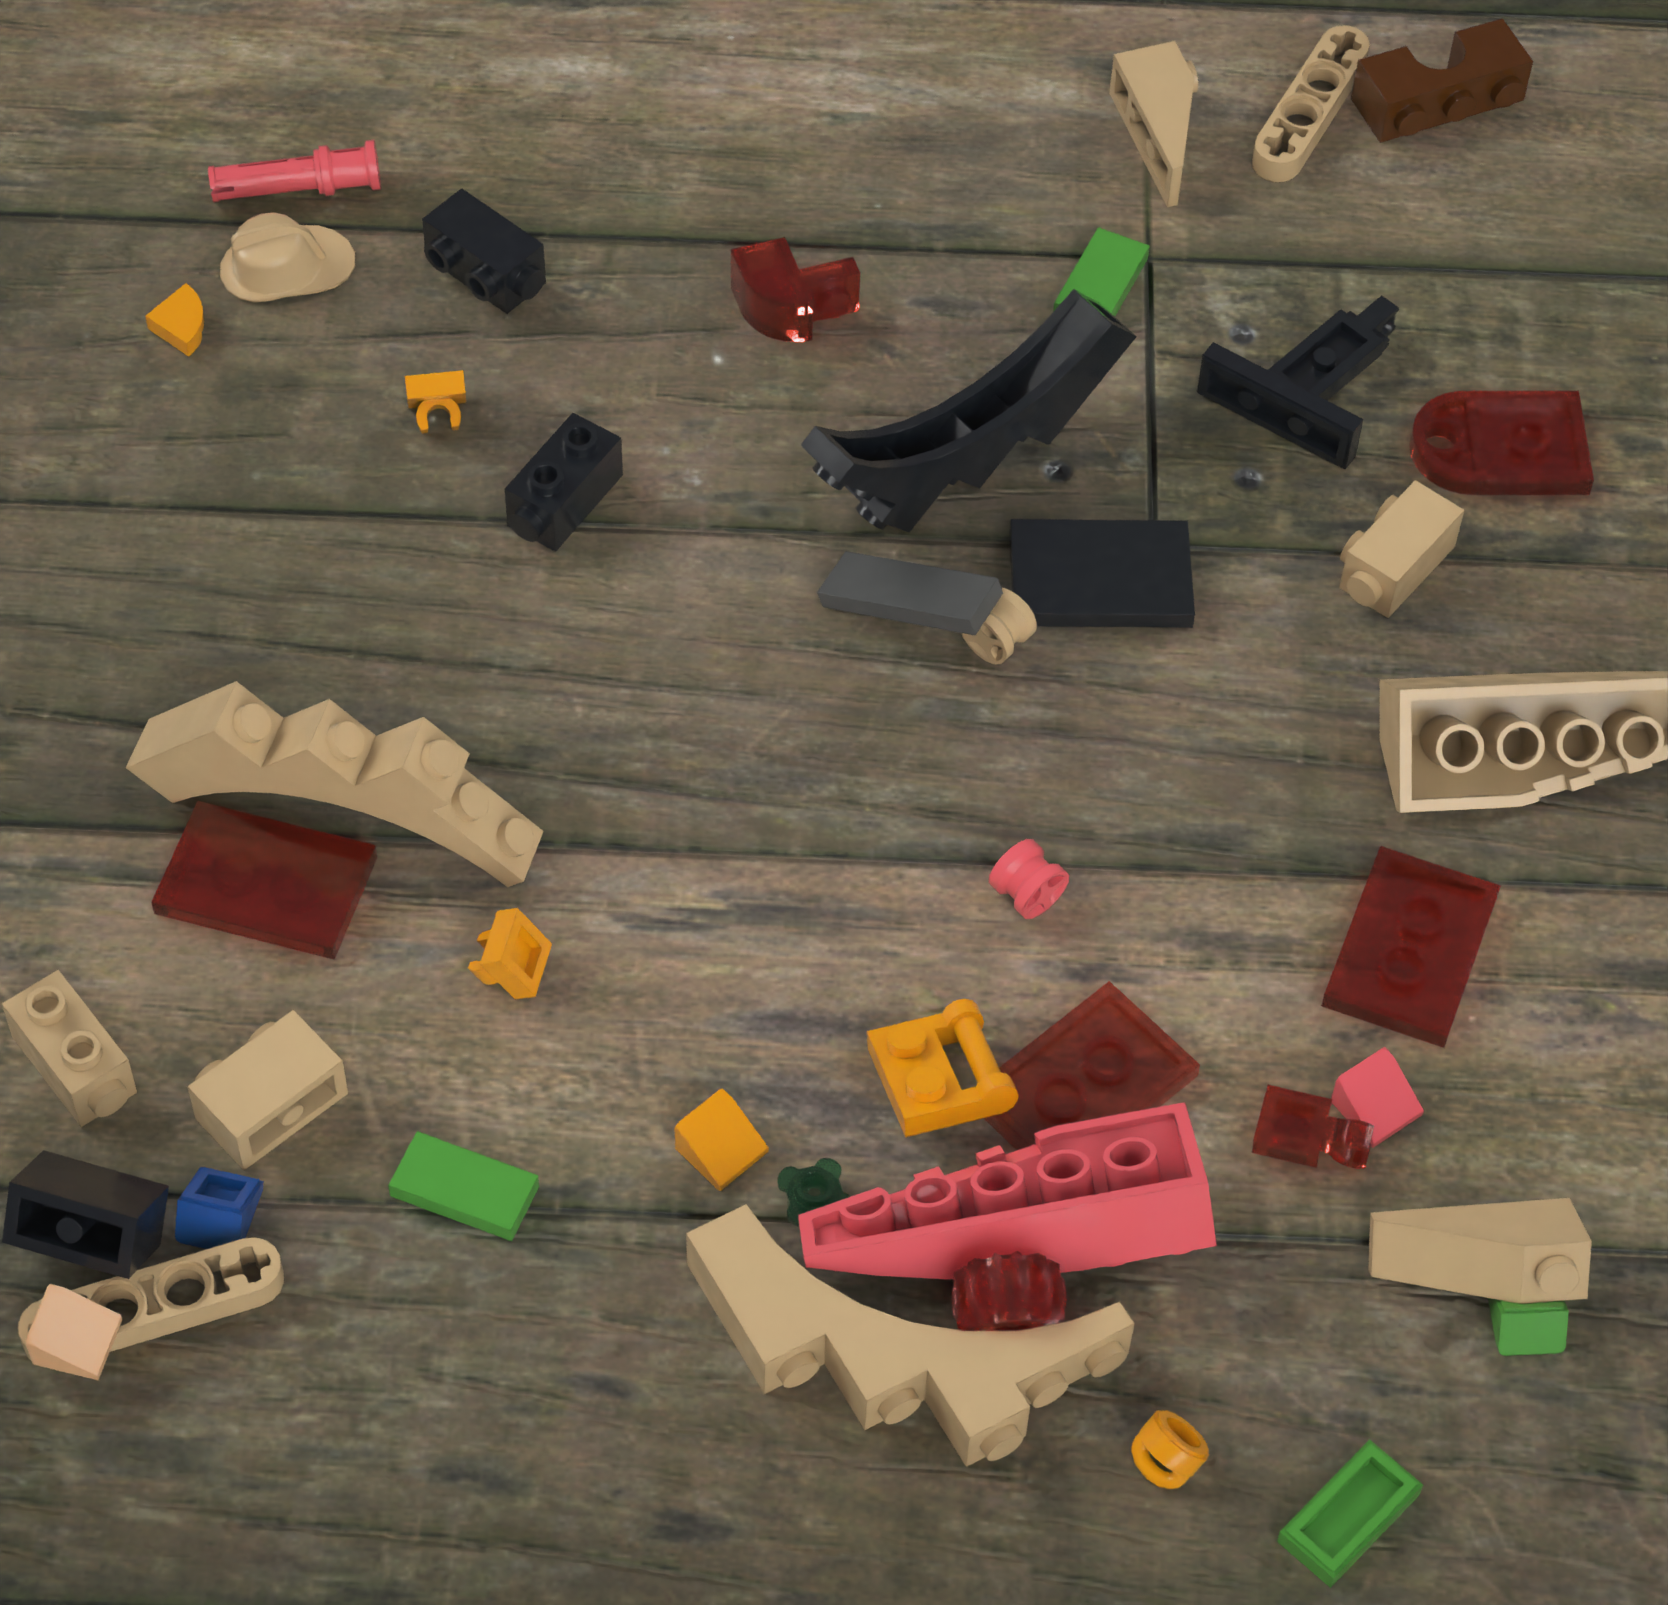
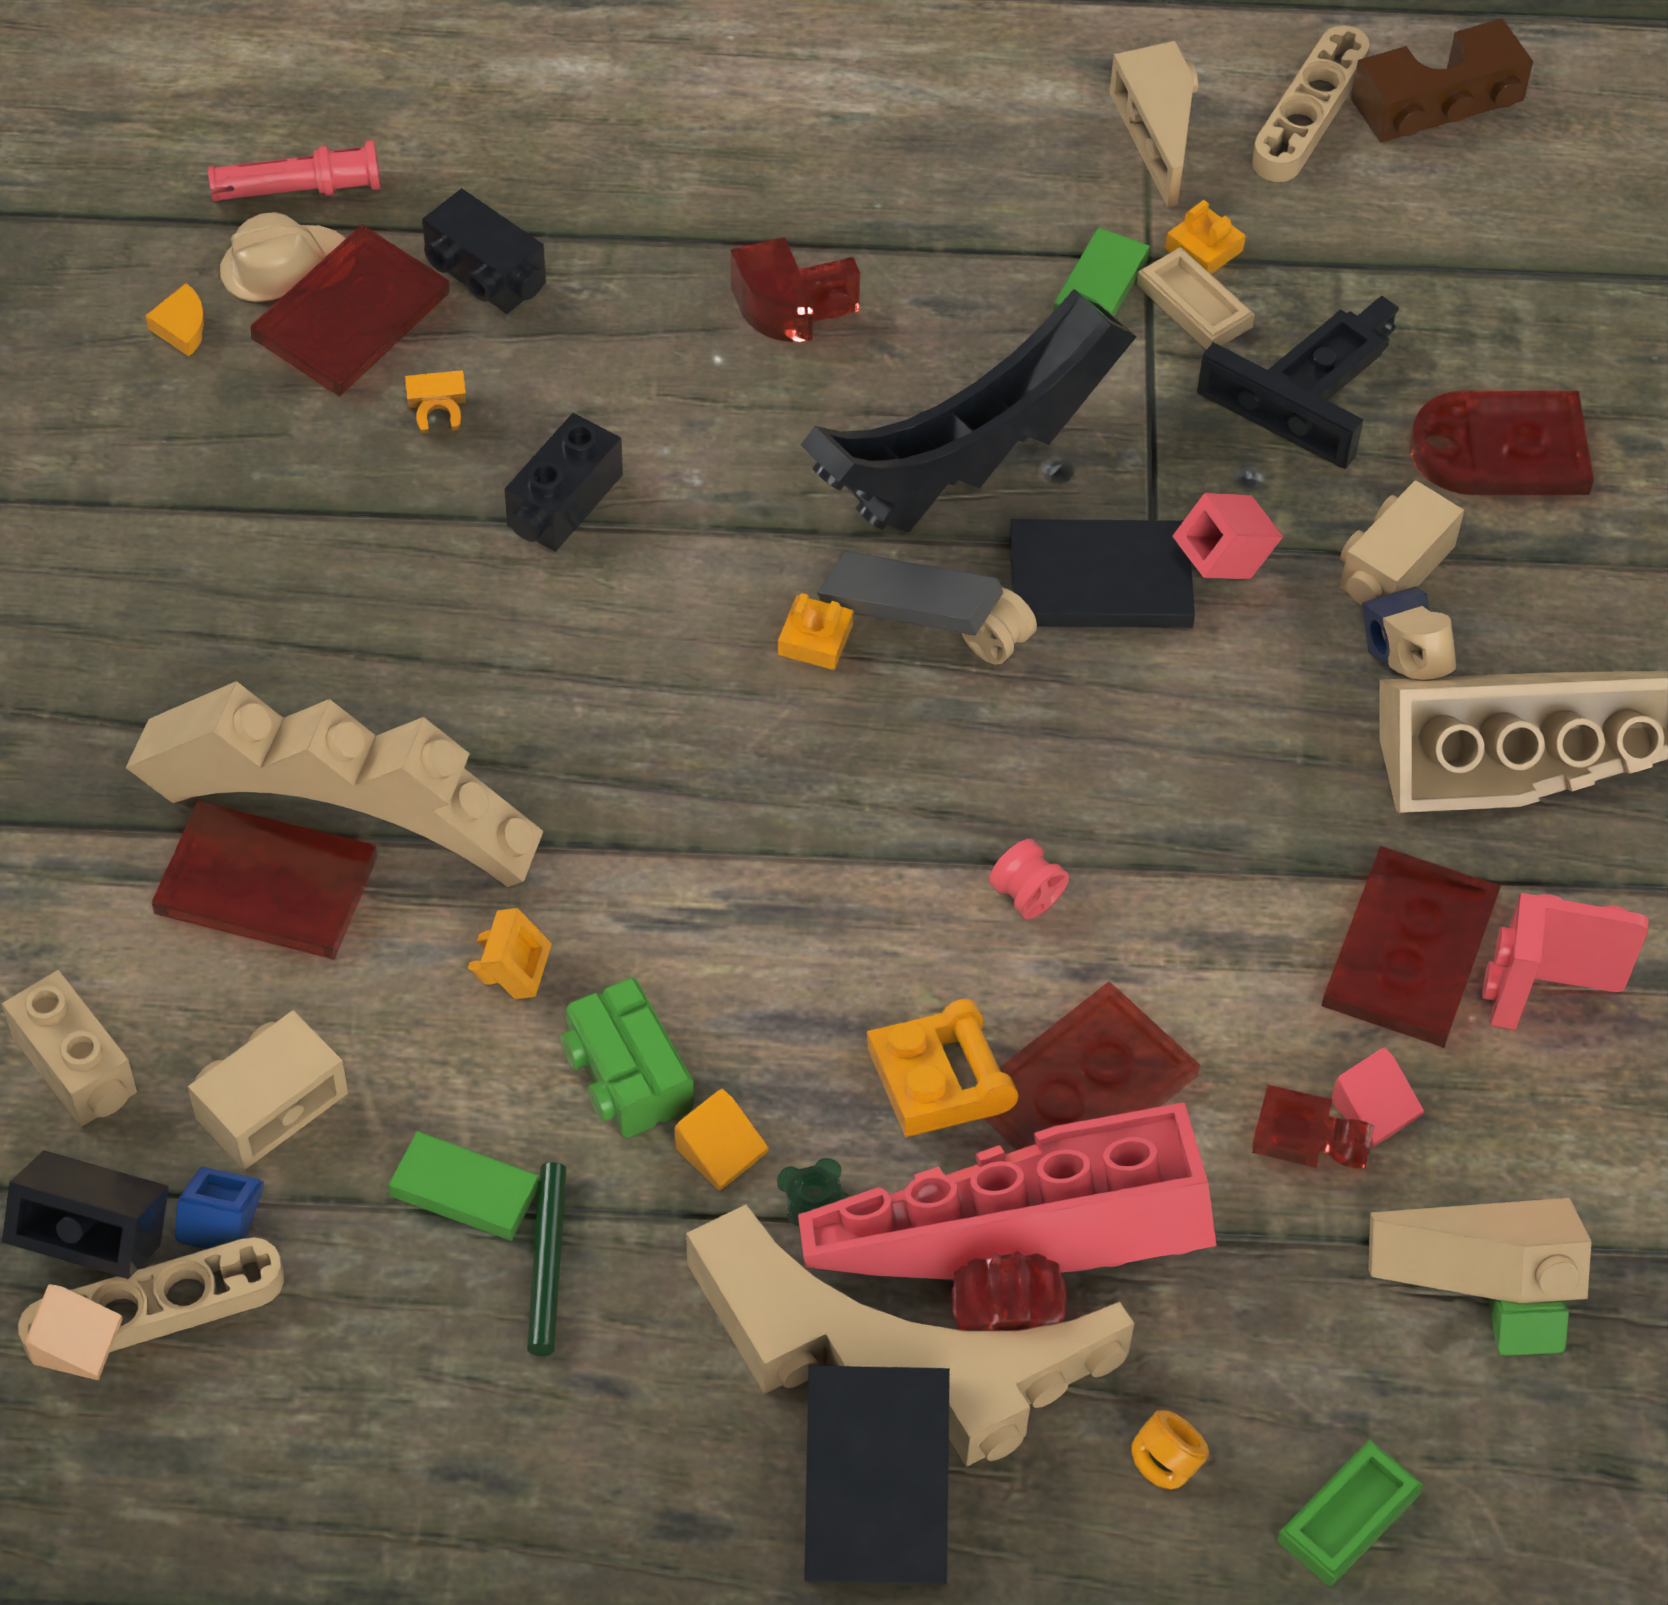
none -> clear red tile [250,224,450,397]
none -> dark green bar [527,1162,567,1356]
none -> bright green brick [560,978,694,1139]
none -> light orange tile [778,593,854,670]
none -> black tile [804,1365,950,1584]
none -> tan tile [1136,247,1255,350]
none -> light orange tile [1165,200,1246,274]
none -> coral brick [1172,493,1284,579]
none -> tan leg [1362,586,1457,680]
none -> coral bracket [1482,893,1649,1030]

